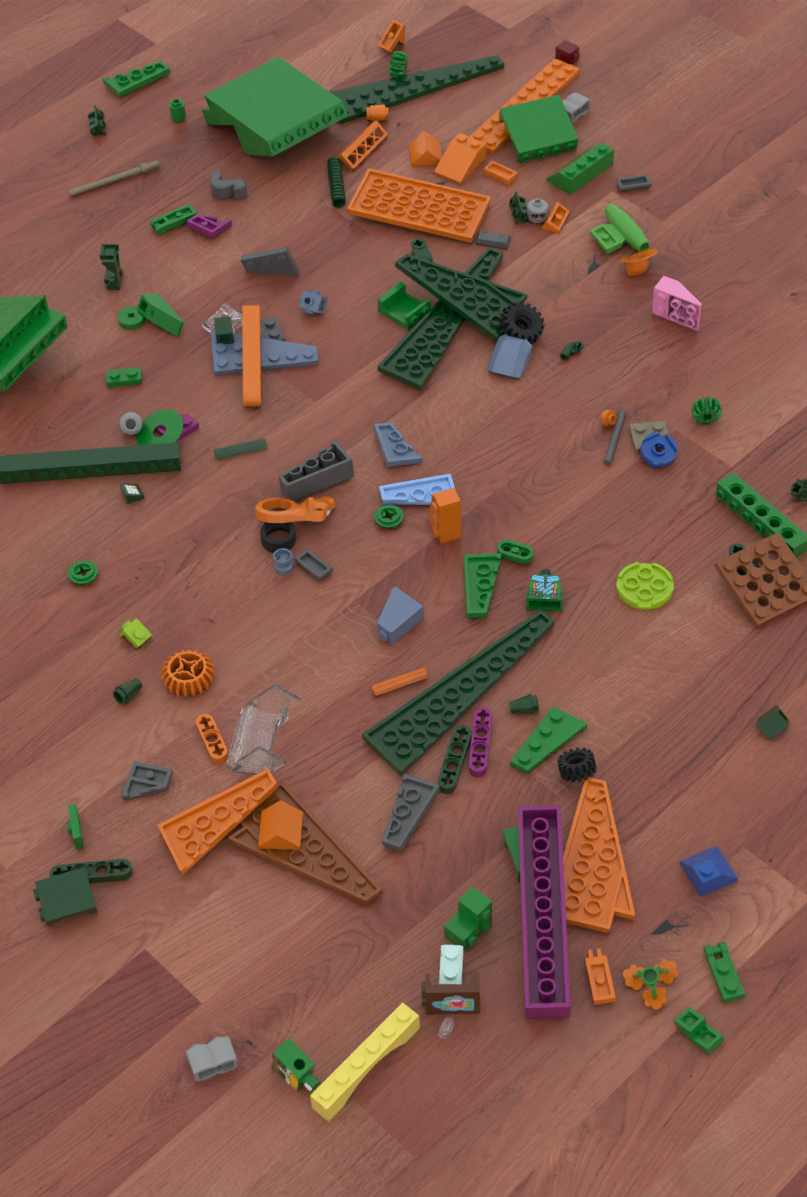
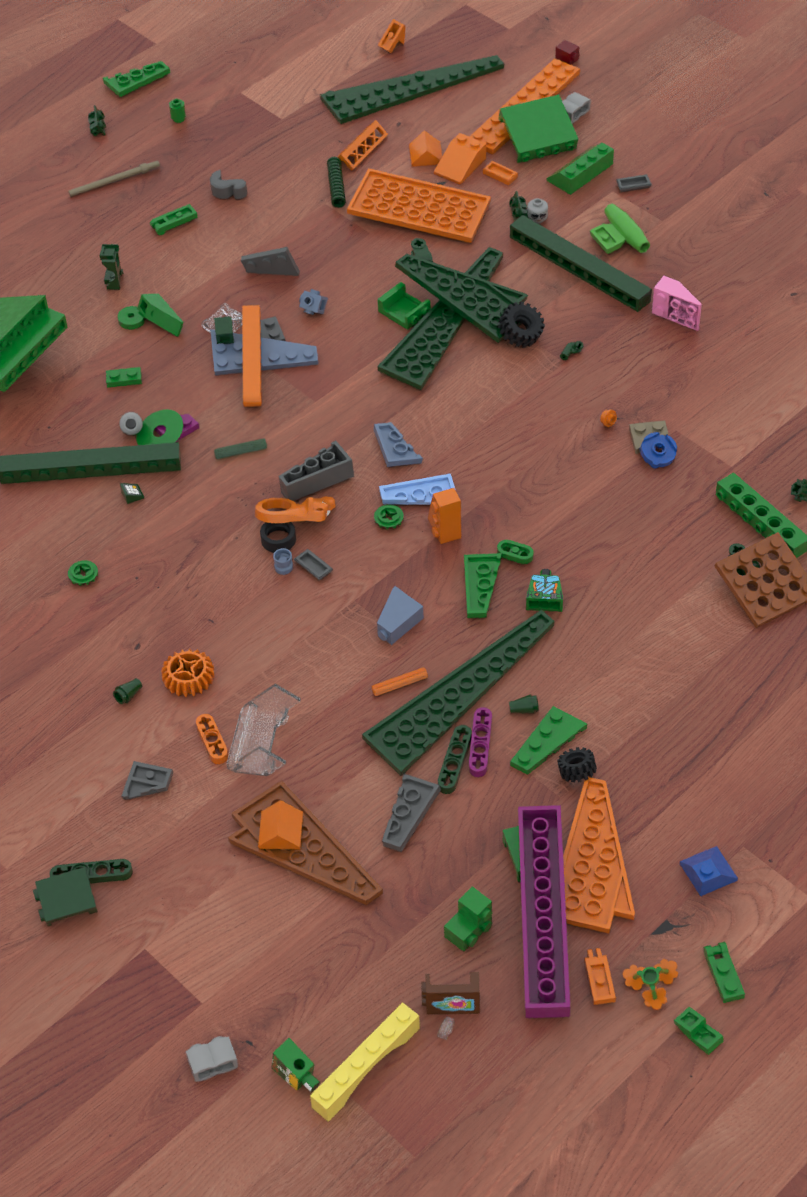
green plate [67,803,84,850] -> none
lime bracket [119,618,152,649] -> none
orange wing [157,768,279,876] -> none
magenta wing [187,214,232,238] -> none
green panel [201,57,348,156] -> none
orange brick [366,105,389,122] -> none
green gear [389,51,408,77] -> none
light aqua brick [439,945,463,985] -> none
dark grey tile [475,231,511,249] -> none
sand blue slope [487,334,532,379] -> none
orange slope [541,202,570,233] -> none
dark grey bar [604,409,626,465] -> none
lime tile [616,562,674,610] -> none
orange piece [620,249,658,276] -> none
green gear [691,396,722,425] -> none
dark green panel [757,705,789,740] -> none
none -> dark green brick [510,215,652,312]

